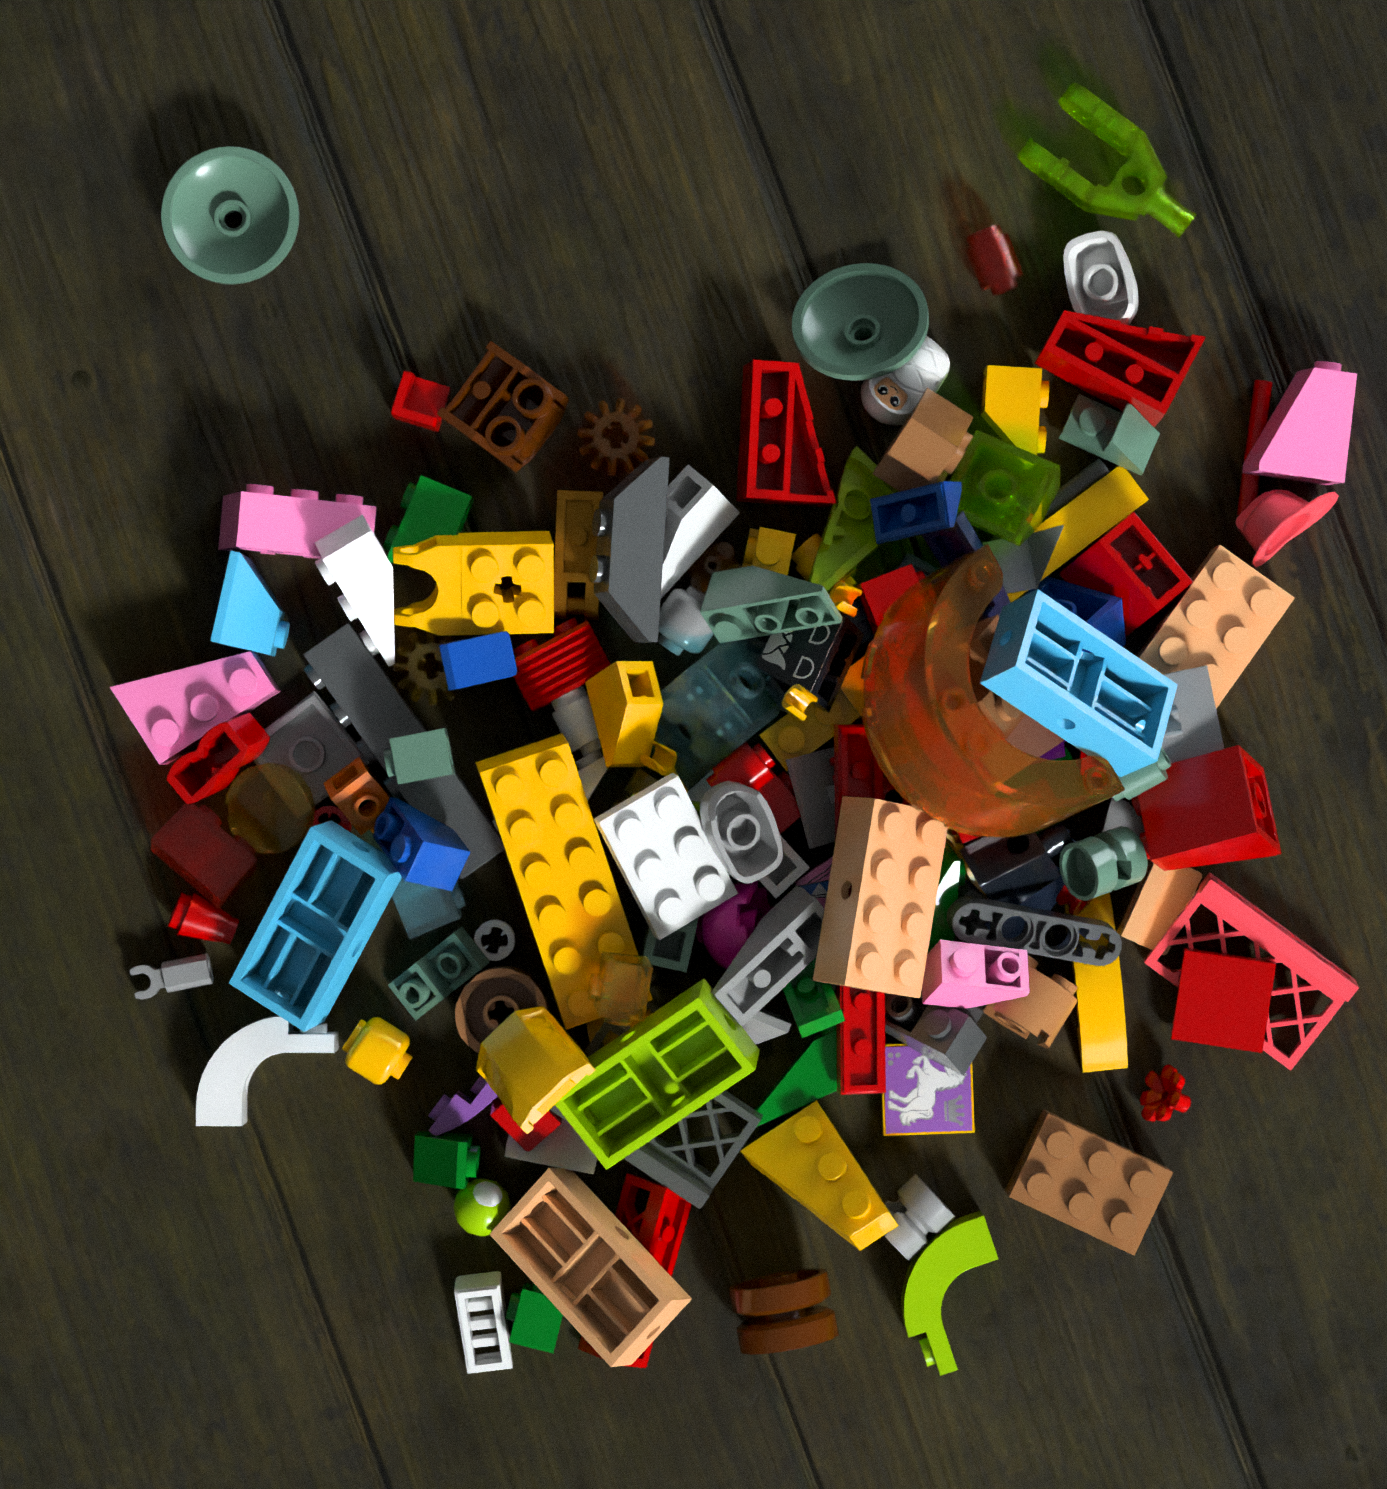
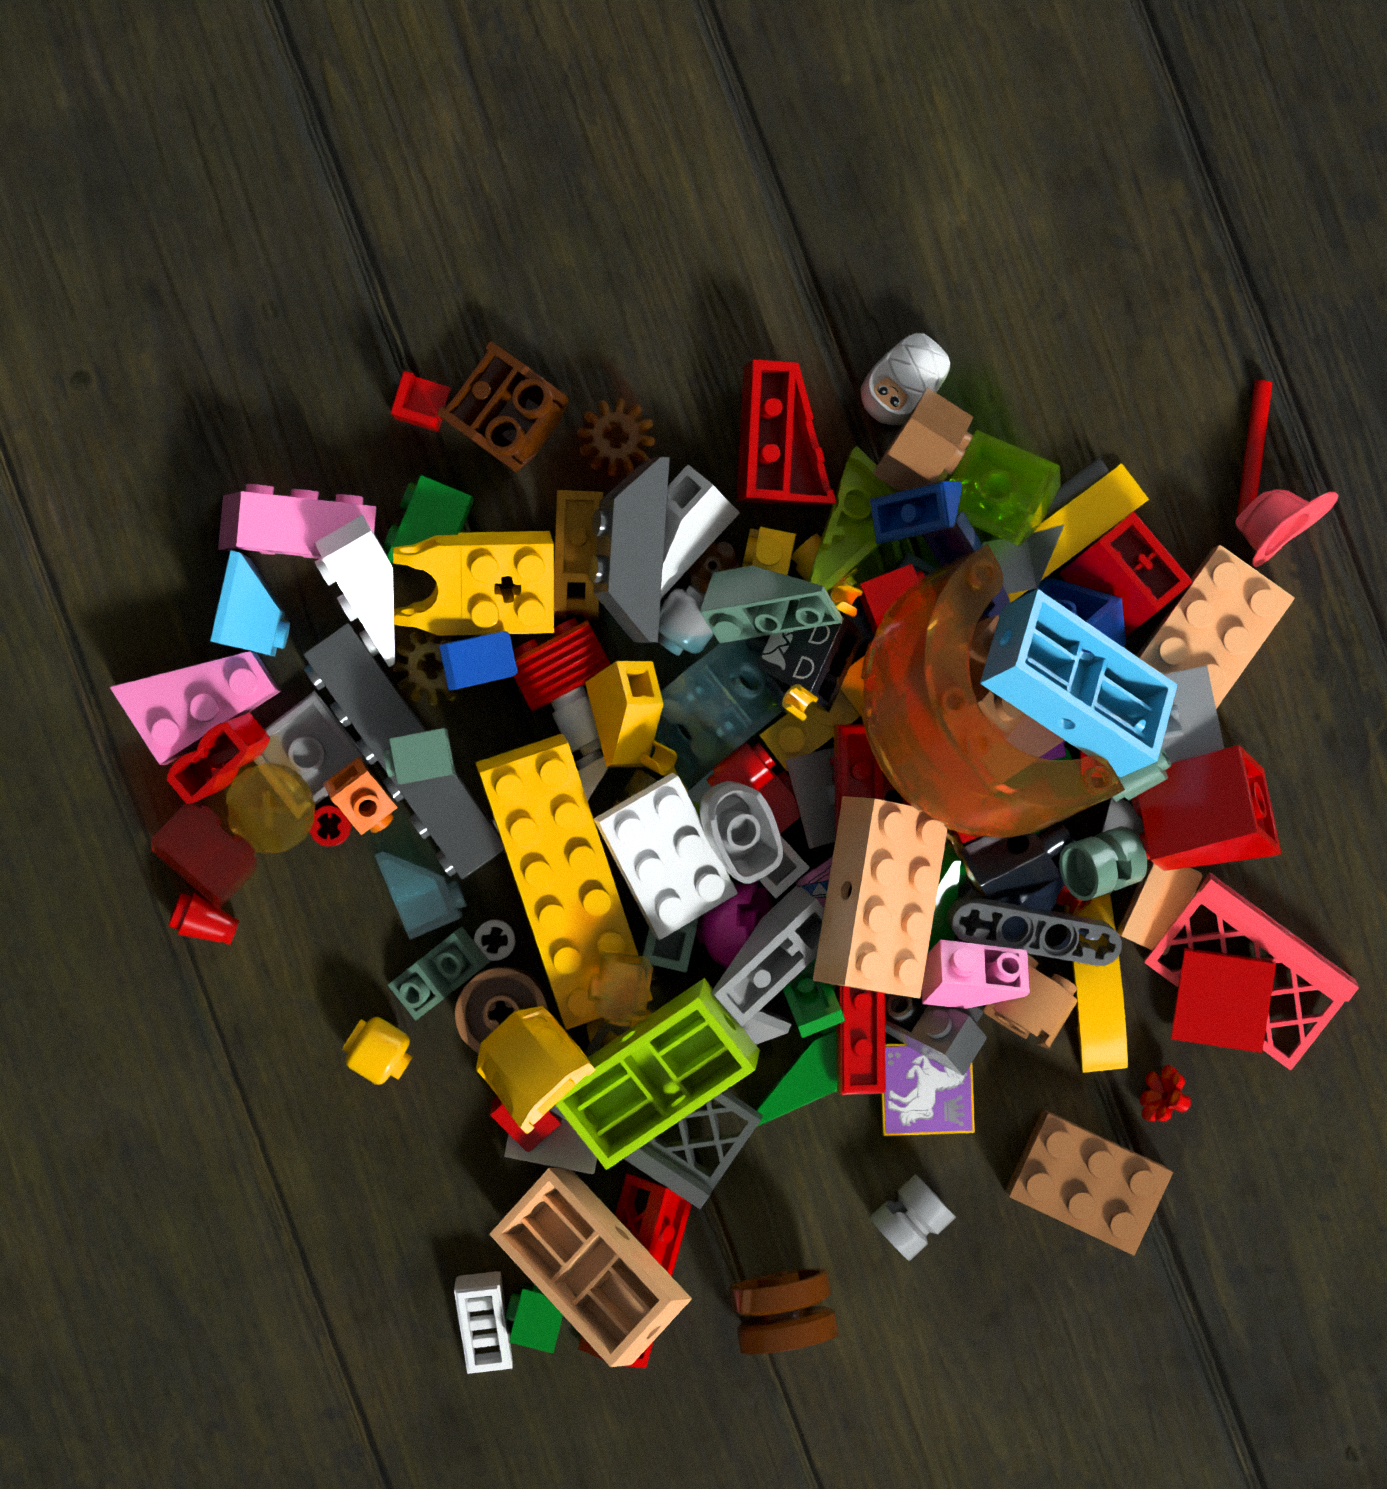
light grey bar [130,953,214,1000] -> none
sand green dish [161,146,300,285] -> none
white arch [196,1015,339,1126] -> none
medium azure brick [229,820,402,1032] -> none
blue slope [373,797,470,891] -> none
green slope [413,1131,480,1189] -> none
medium lavender slope [428,1076,497,1136] -> none
lime piece [453,1178,511,1237] -> none
yellow wedge [740,1100,899,1251] -> none
sand green dish [792,263,929,381] -> none
lime arch [901,1211,998,1376] -> none
clear red brick [966,225,1024,296] -> none
yellow slope [981,365,1049,464] -> none
clear neon green piece [1017,82,1197,238] -> none
red wedge [1034,310,1206,428] -> none
sand green slope [1058,394,1160,476] -> none
white piece [1063,230,1139,325] -> none
bright pink slope [1242,361,1357,485] -> none

